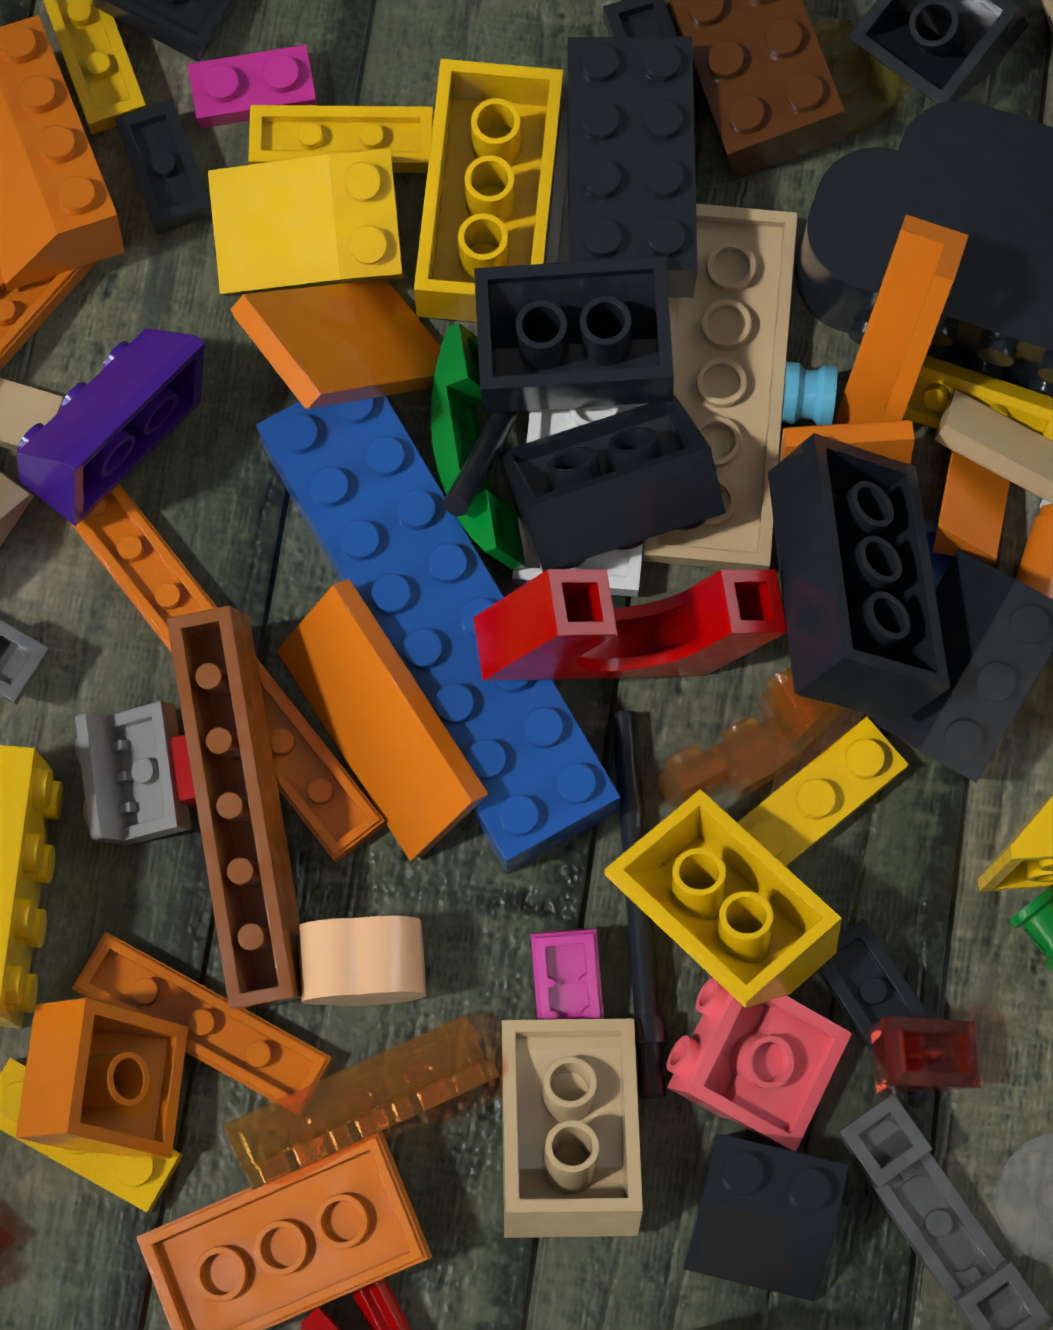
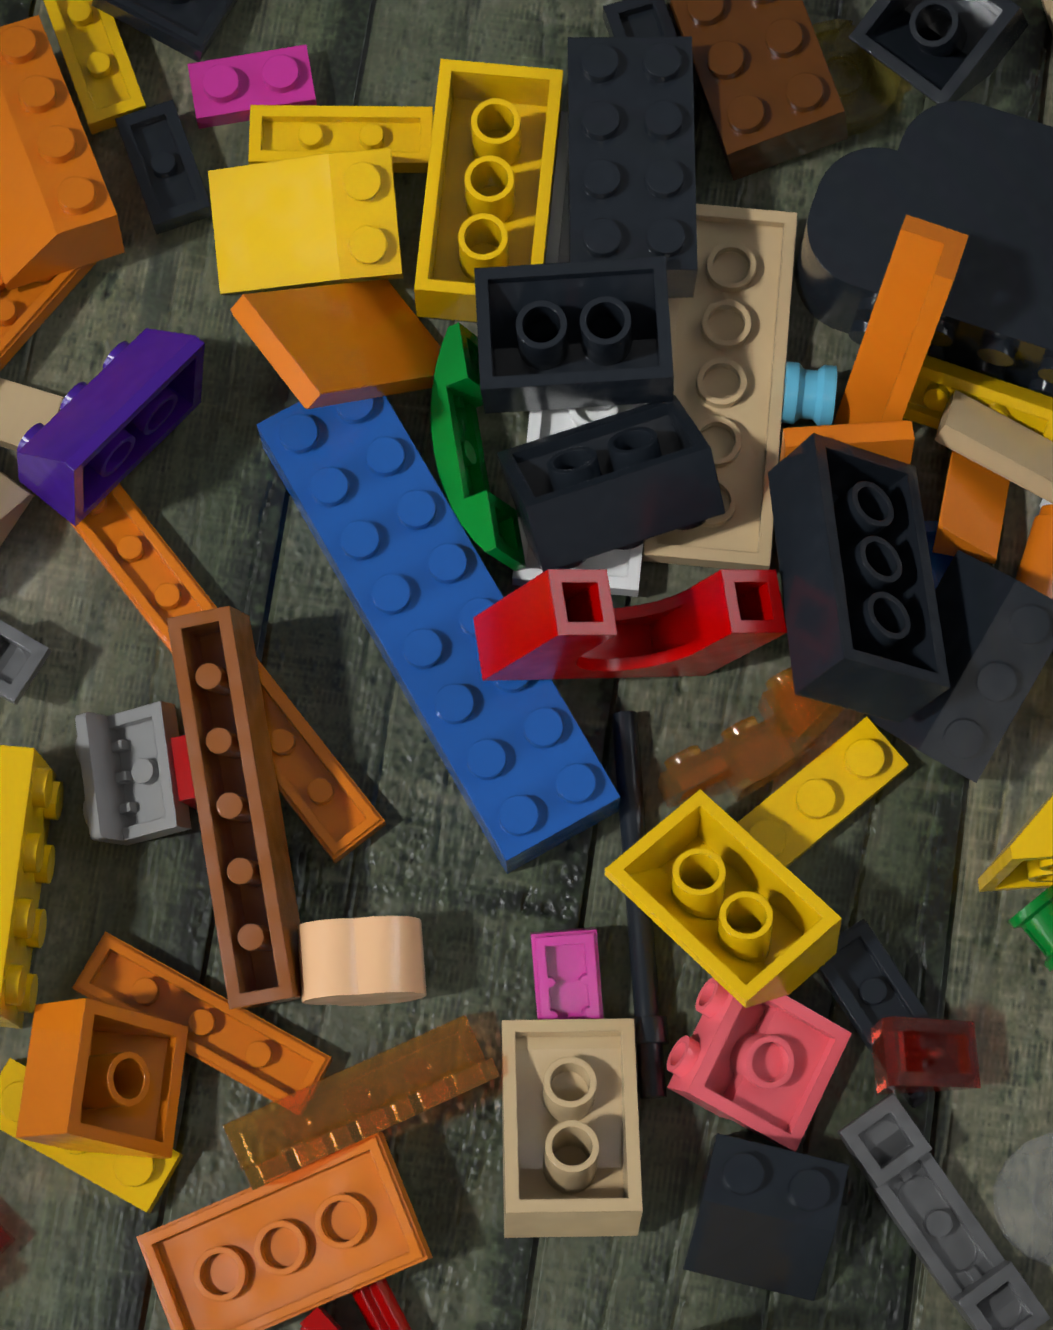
orange tile [276,579,488,861] -> none
black bar [444,412,520,516] -> none

